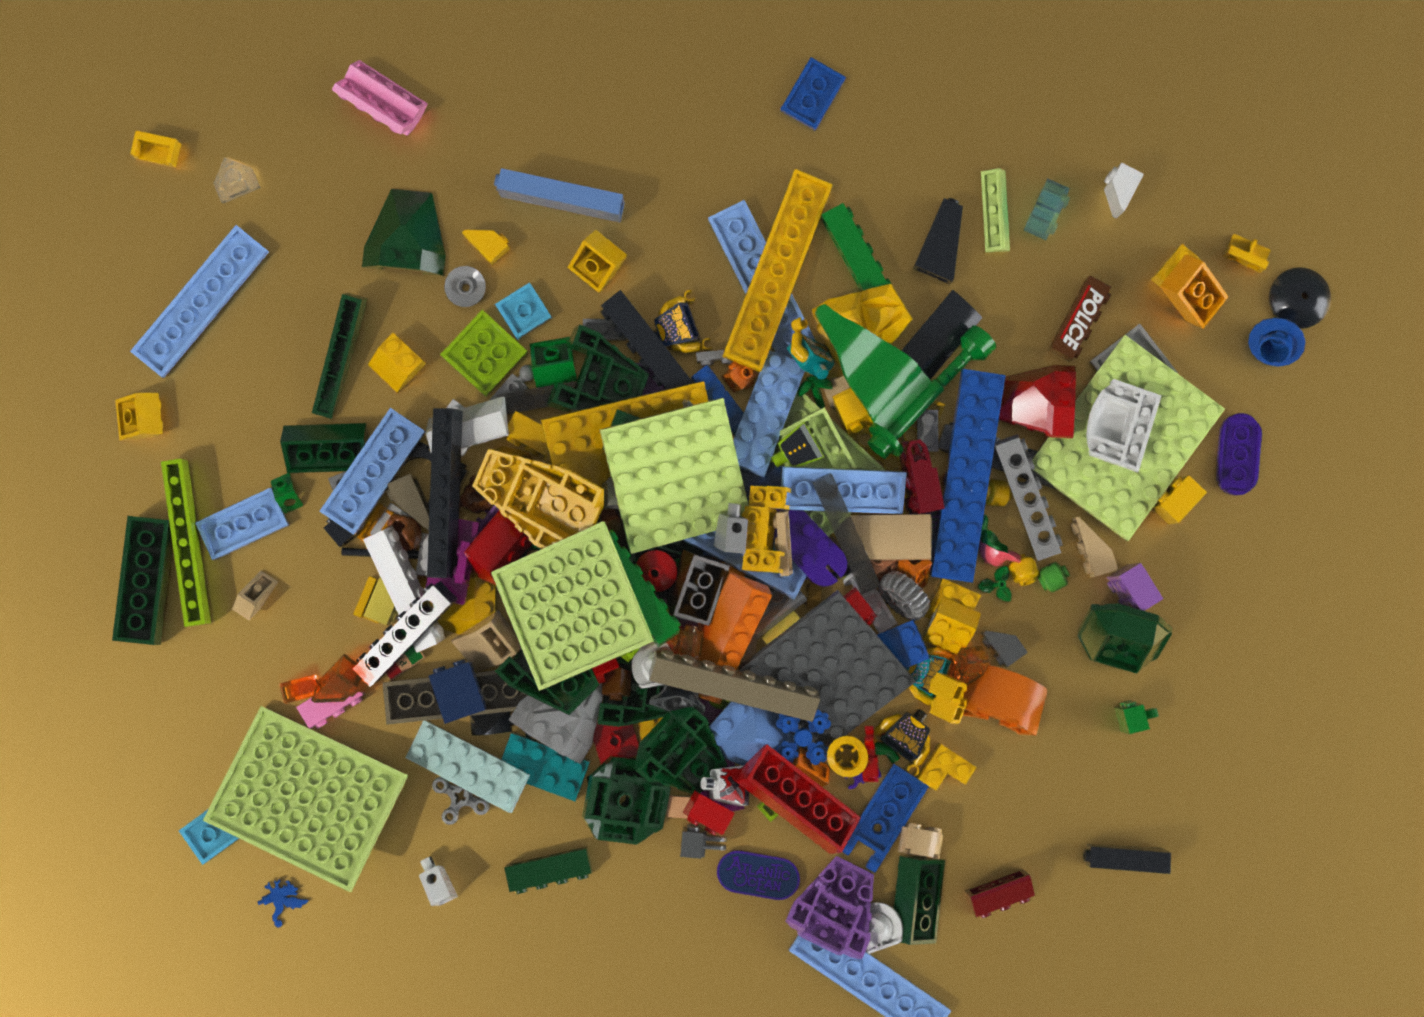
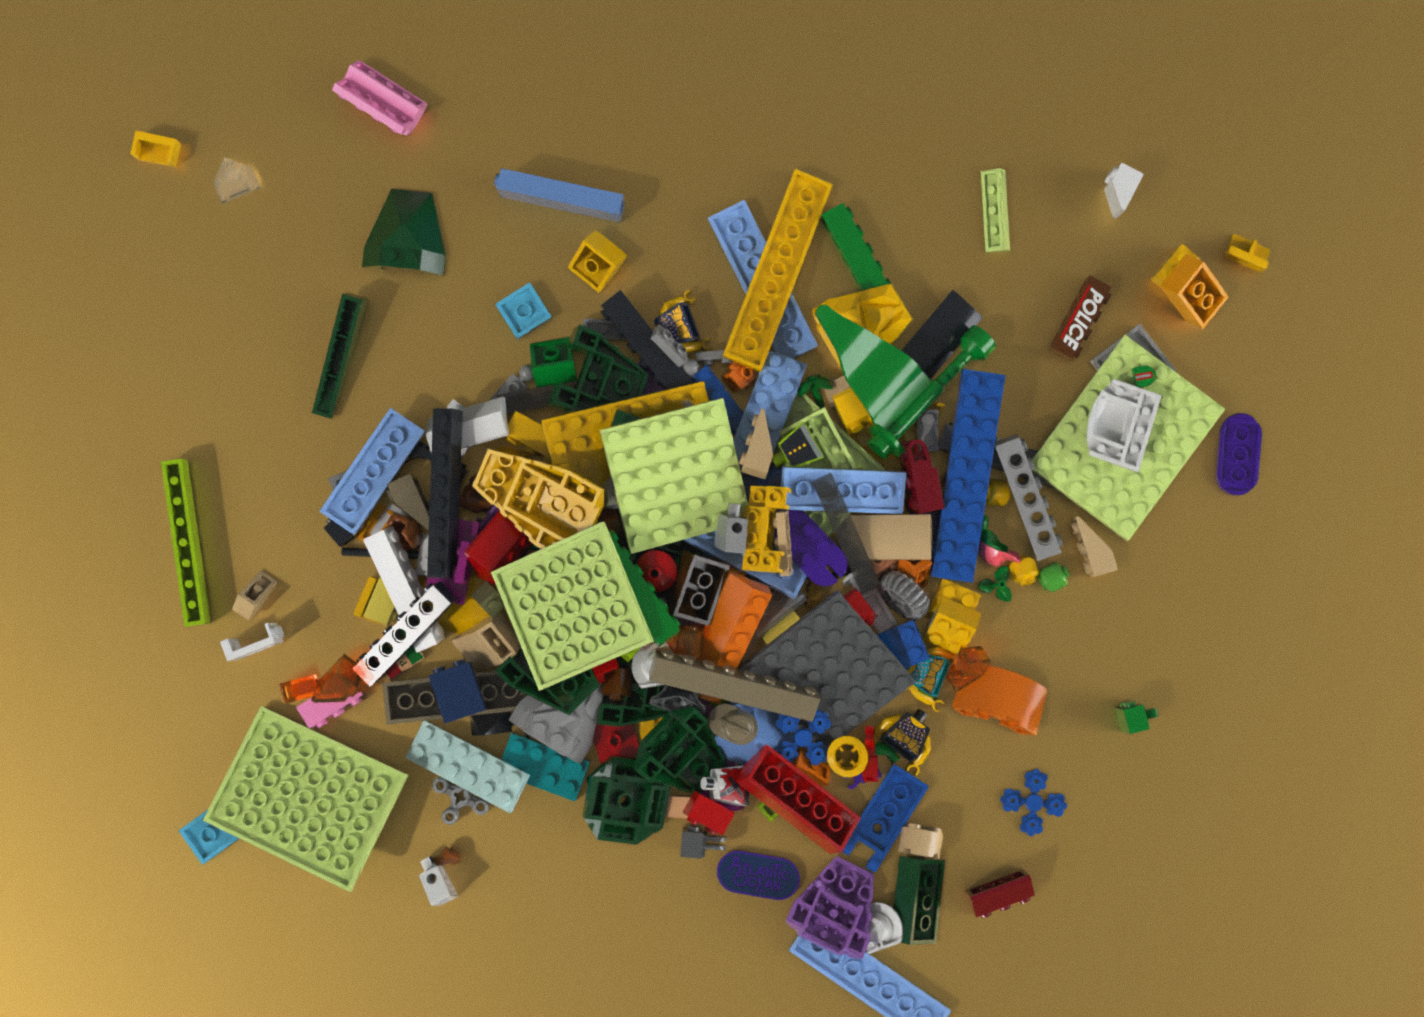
dark green brick [112,516,173,645] -> none
yellow slope [115,393,163,440] -> none
light blue plate [130,225,269,378] -> none
light blue plate [195,487,289,560] -> none
blue piece [257,879,308,928] -> none
green bracket [271,473,303,513] -> none
dark green slope [280,423,369,473] -> none
yellow slope [368,333,426,393] -> none
lime plate [440,310,528,397] -> none
light grey dish [444,266,486,307] -> none
yellow slope [462,230,510,266] -> none
dark green brick [504,846,593,894] -> none
blue tile [780,57,846,131] -> none
torso [787,317,835,379] -> none
black slope [913,198,963,285] -> none
yellow brick [916,743,977,791] -> none
yellow brick [929,672,967,724] -> none
dark grey slope [981,630,1028,667] -> none
red wedge [999,365,1076,438] -> none
clear light blue brick [1024,178,1070,240] -> none
dark green piece [1077,603,1173,674] -> none
black slope [1083,844,1171,874] -> none
medium lavender brick [1107,563,1163,611] -> none
yellow brick [1152,475,1207,525] -> none
blue helmet [1248,317,1306,367] -> none
black dish [1269,267,1331,329] -> none
none -> white panel [220,623,284,662]
none -> dark orange plate [433,846,460,866]
none -> olive brick [471,581,505,618]
none -> light grey plate [651,325,699,376]
none -> dark tan piece [708,704,758,745]
none -> tan slope [739,408,773,479]
none -> blue plant [1000,769,1067,836]
none -> green tile [1131,365,1156,388]

